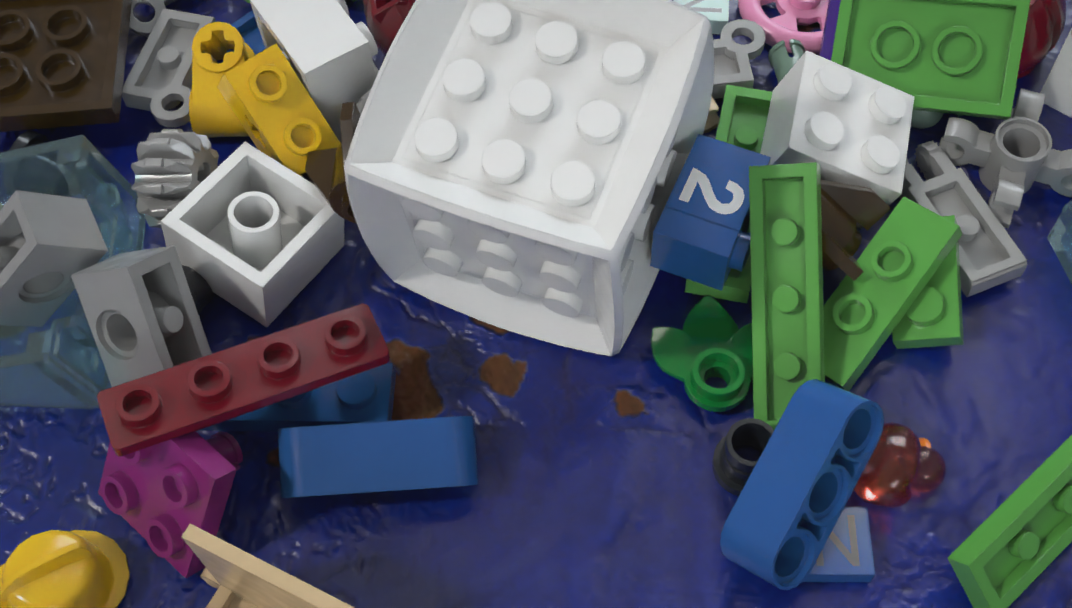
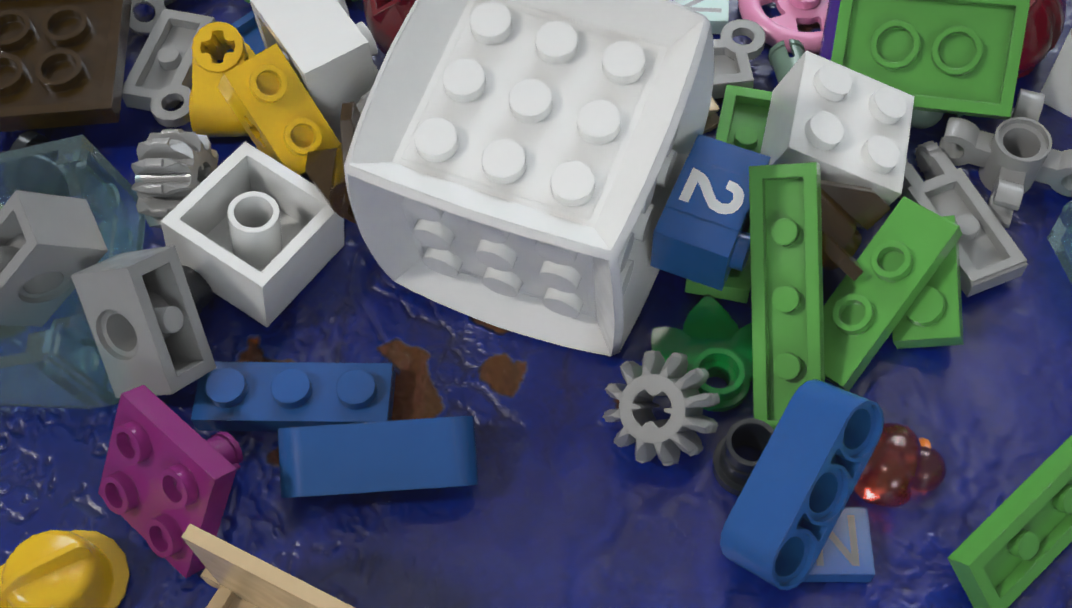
dark red bracket [97,303,390,456] -> none
none -> light grey gear [602,350,720,466]

